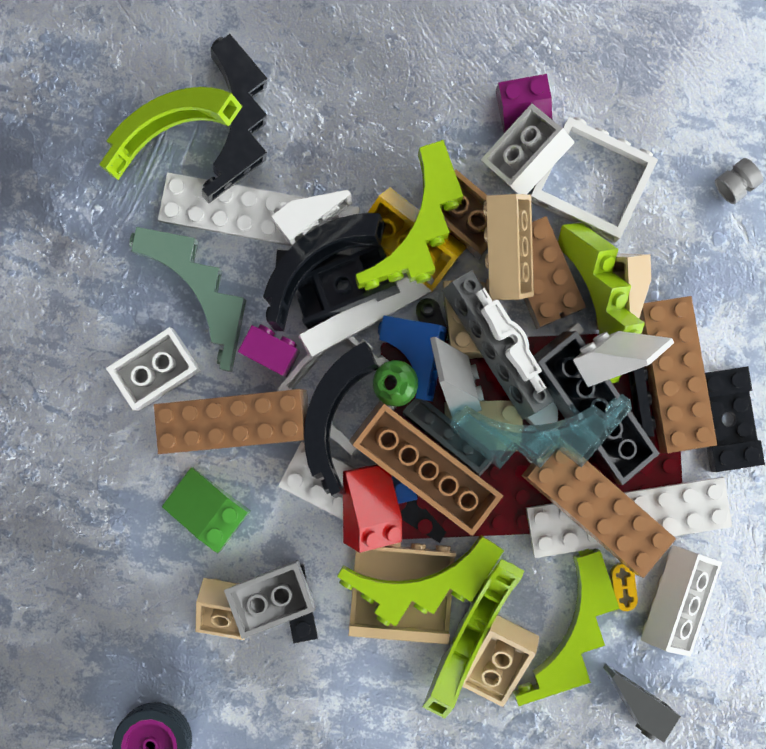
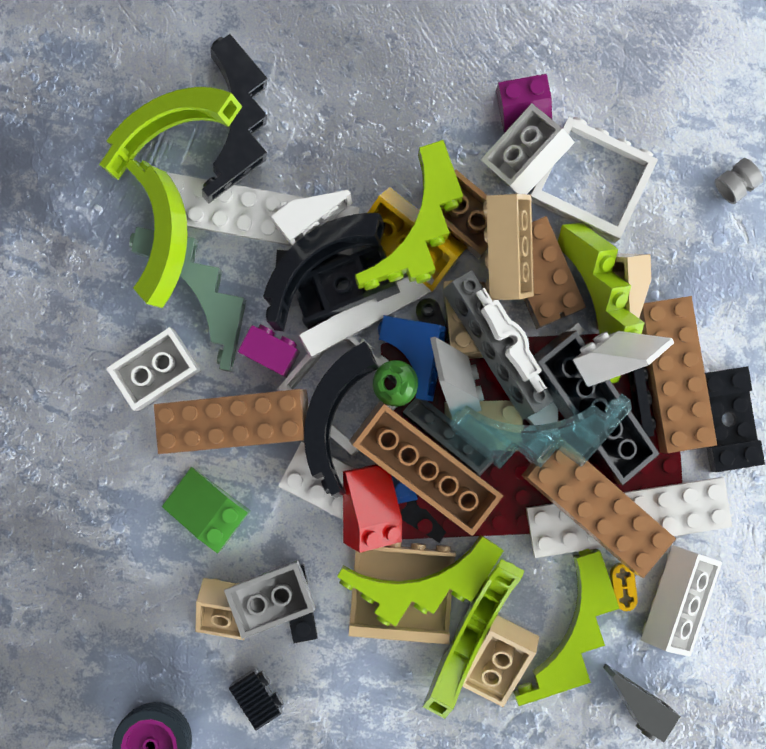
none -> lime arch [126,159,188,308]
none -> black brick [229,668,284,731]

